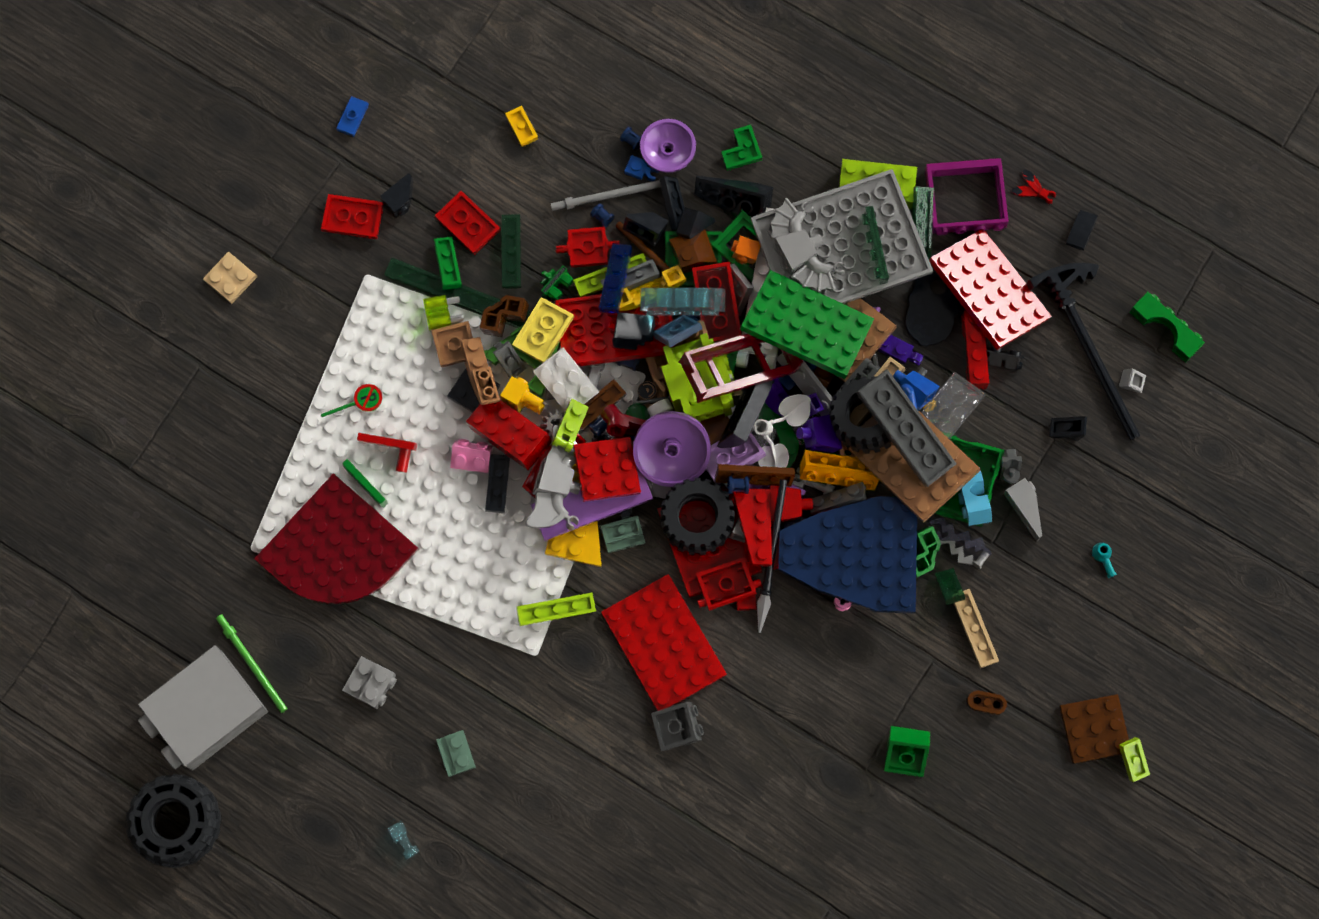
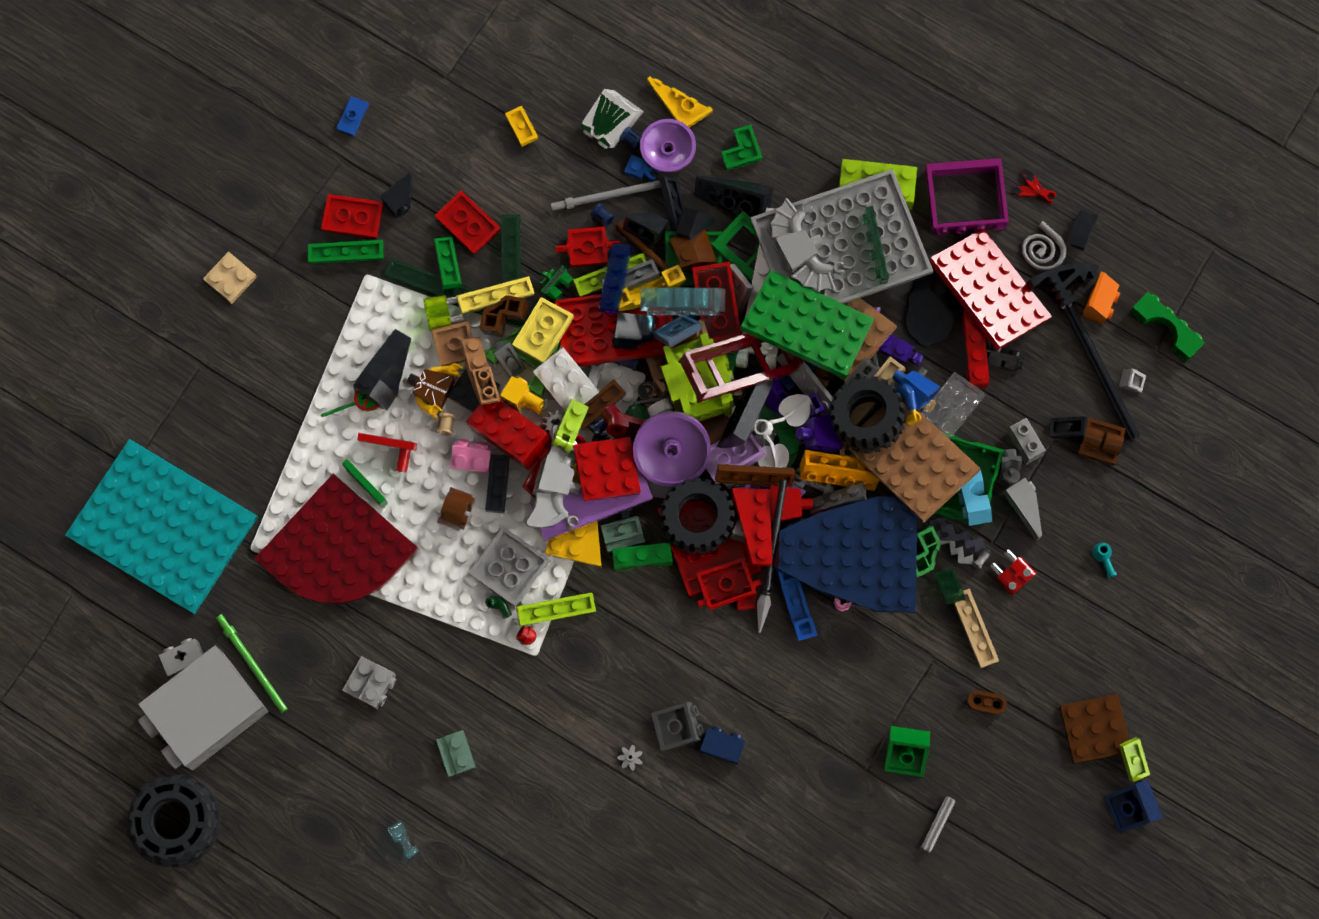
red plate [601,574,727,711] -> none
dark blue bush [727,477,749,494] -> none
orange brick [731,235,761,265] -> none
dark grey tile [856,369,956,488] -> none
clear green plate [912,186,934,259] -> none
none -> teal plate [65,439,258,614]
none -> light grey brick [159,638,204,679]
none -> green plate [308,240,384,264]
none -> black wedge [353,329,411,411]
none -> reddish brown torso [407,363,463,420]
none -> tan bush [436,412,455,436]
none -> reddish brown brick [437,487,475,531]
none -> light yellow tile [456,276,534,315]
none -> light grey plate [469,526,550,608]
none -> dark green arm [485,596,512,619]
none -> red plate [516,625,536,645]
none -> slope [580,89,644,149]
none -> green arch [612,543,672,572]
none -> light grey plant [617,745,642,771]
none -> yellow wing [647,77,713,127]
none -> dark blue brick [700,726,745,765]
none -> blue slope [776,565,817,641]
none -> light grey axle [921,796,955,852]
none -> red piece [990,549,1037,596]
none -> light grey brick [1007,418,1046,465]
none -> light grey piece [1022,221,1067,271]
none -> reddish brown plate [1077,418,1126,466]
none -> orange slope [1082,272,1120,324]
none -> dark blue slope [1104,780,1163,834]

